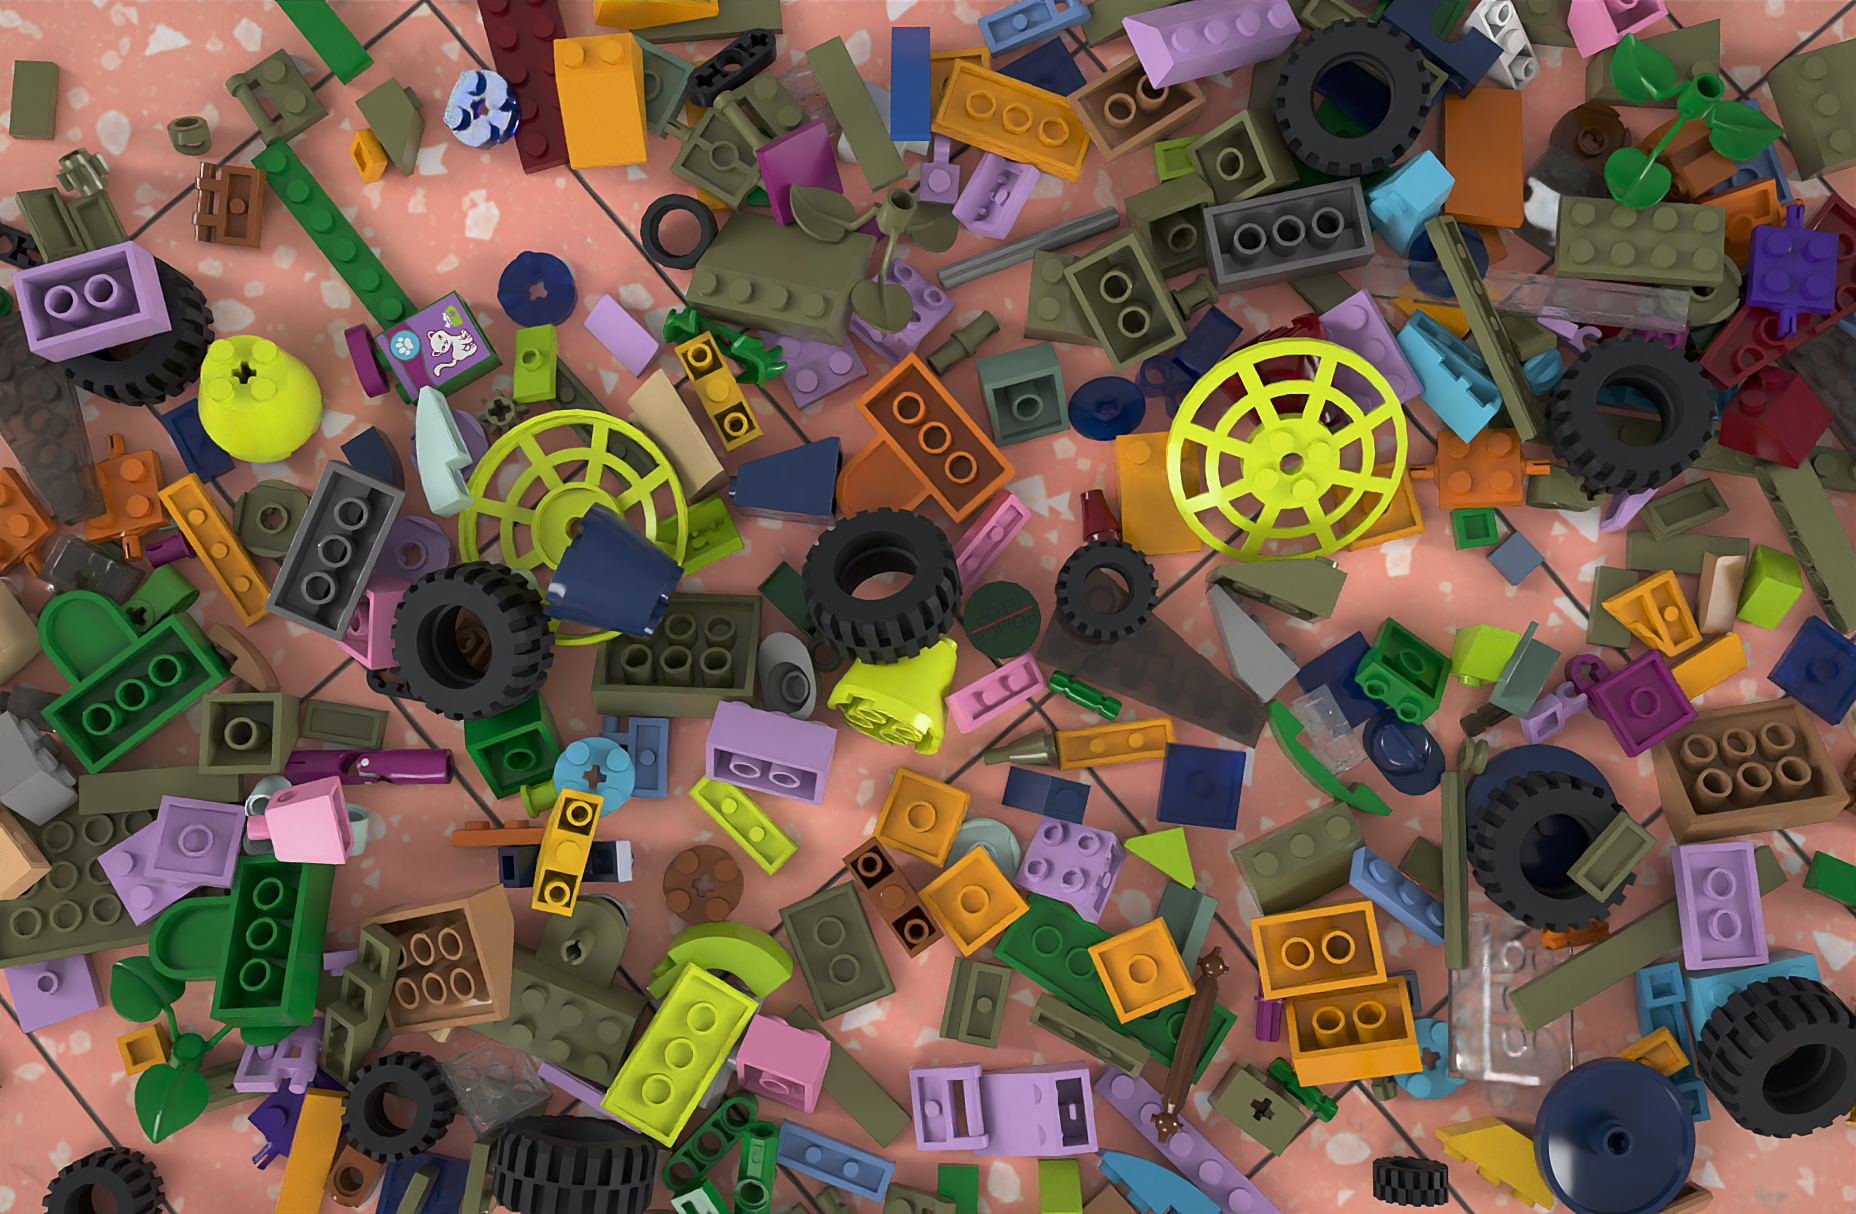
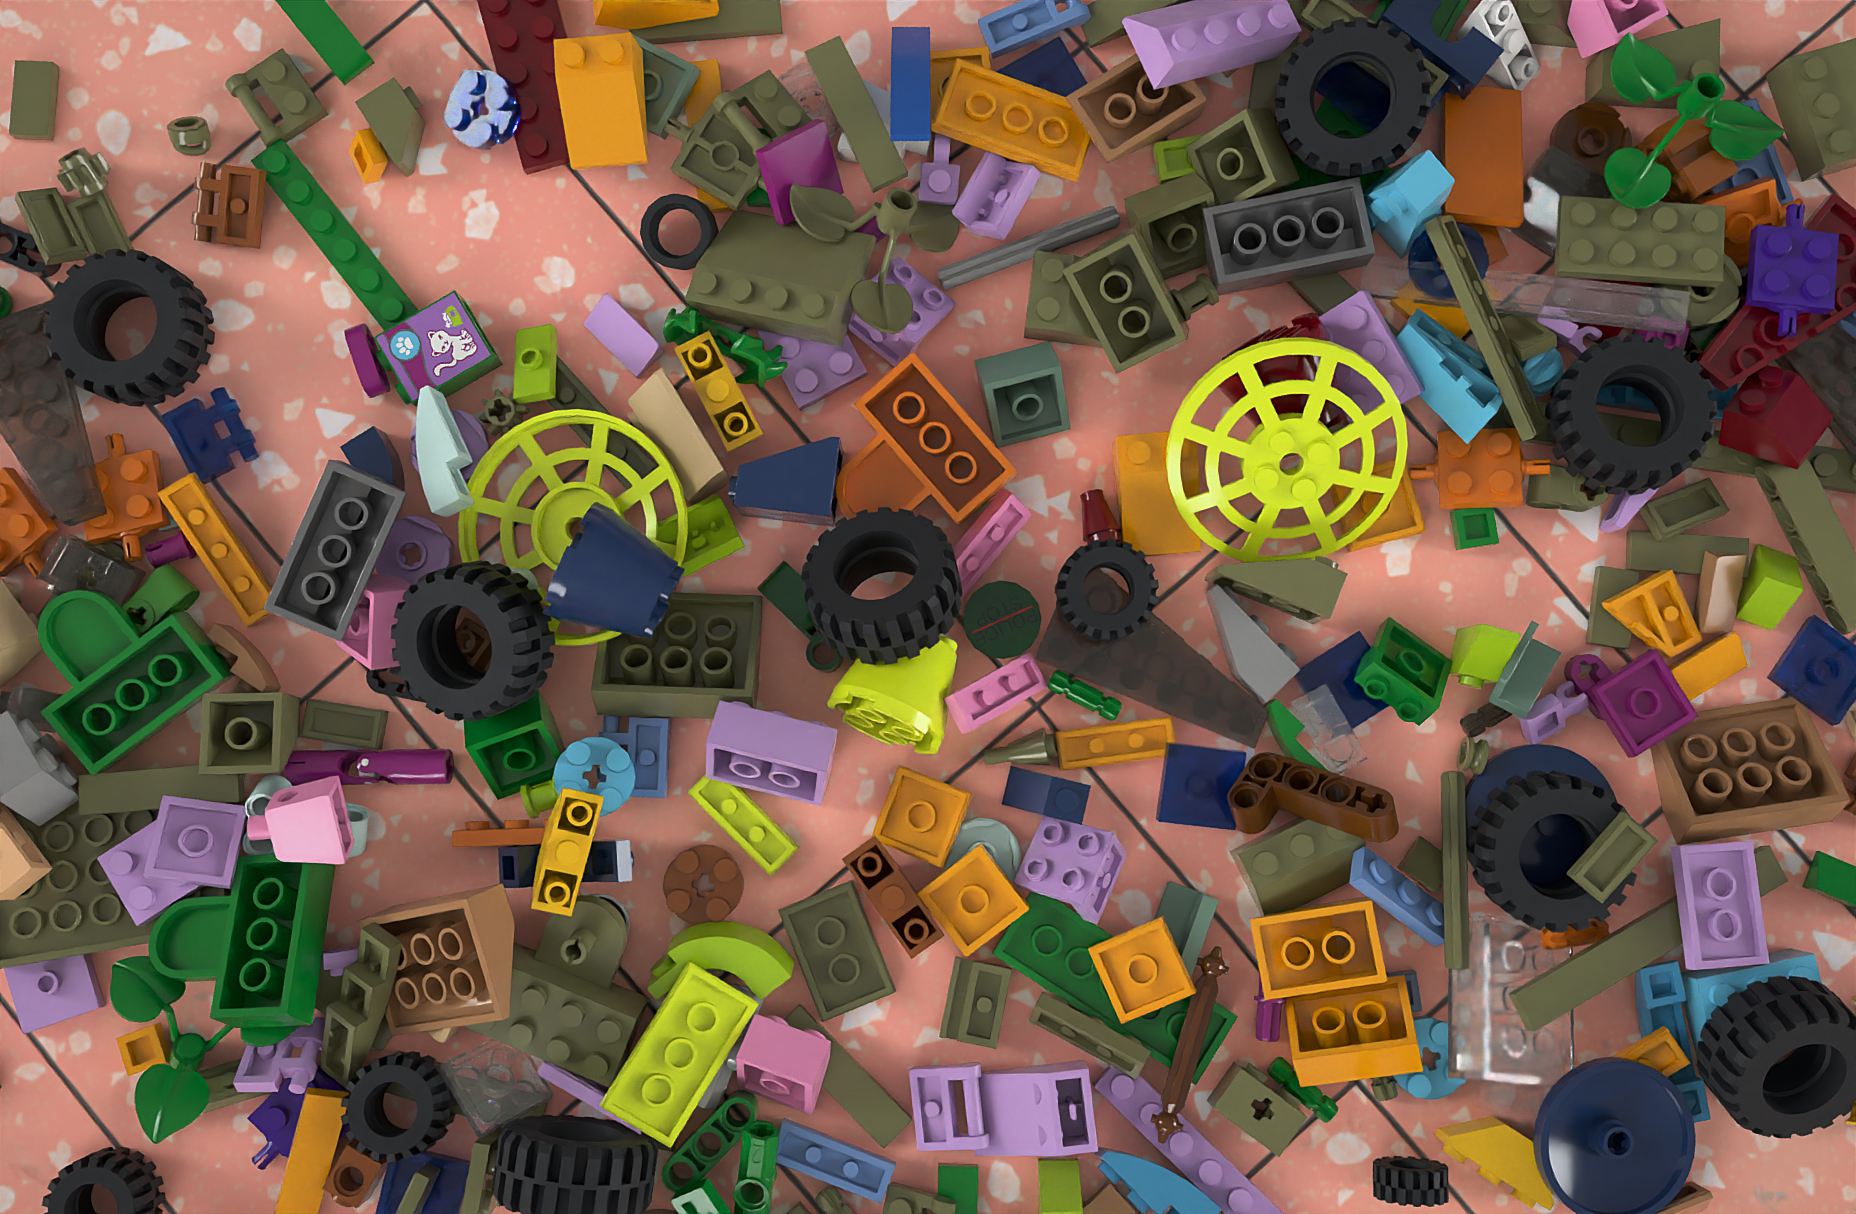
lavender brick [12,241,172,362] -> none
neon yellow cone [198,335,324,463] -> none
olive plate [233,479,312,559] -> none
clear blue plate [497,251,578,329] -> none
black beam [687,28,777,108] -> none
light grey piece [757,632,824,721] -> none
olive pin [925,310,1001,377] -> none
clear blue dish [1068,376,1146,441] -> none
lime slope [1120,825,1196,889] -> none
clear blue piece [1134,305,1244,420] -> none
dark blue piece [1362,708,1446,796] -> none
sand blue tile [1486,530,1545,586] -> none
none -> reddish brown beam [1227,752,1399,843]

